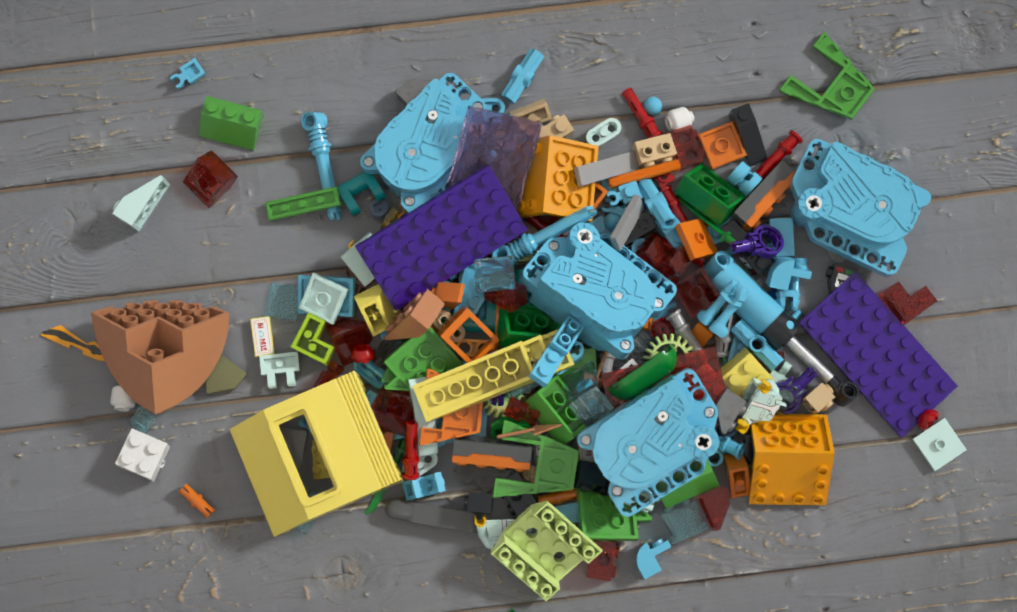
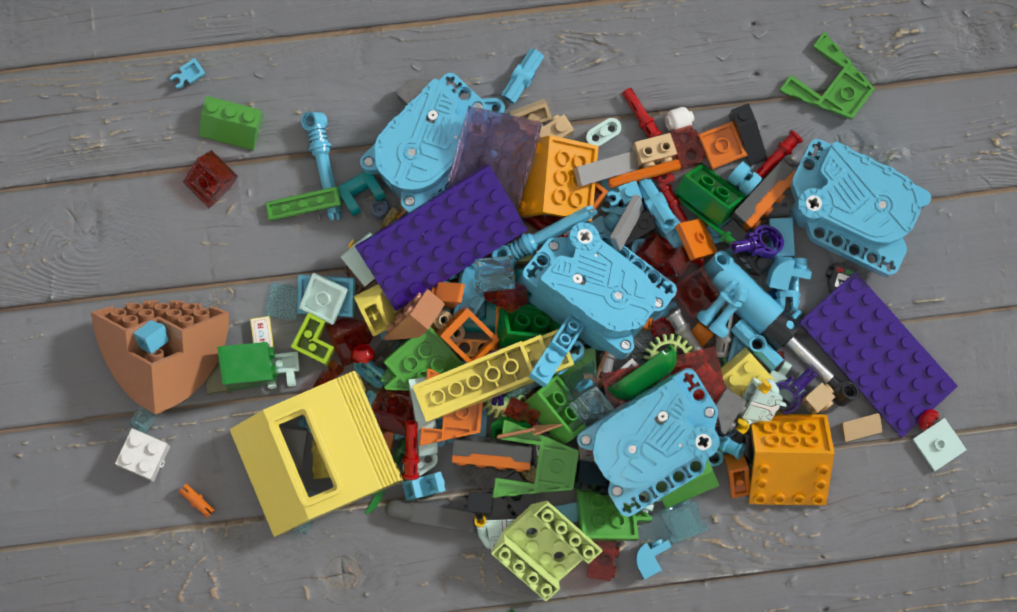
sword [41,325,105,361] -> none
white head [110,385,136,412] -> none
light aqua slope [112,175,170,232] -> none
orange pin [537,488,577,505] -> none
medium azure piece [643,97,662,116] -> none
clear red slope [697,485,731,531] -> none
clear red brick [879,281,937,325] -> none
none -> medium azure brick [133,320,169,354]
none -> green slope [217,342,278,392]
none -> tan slope [840,413,882,442]

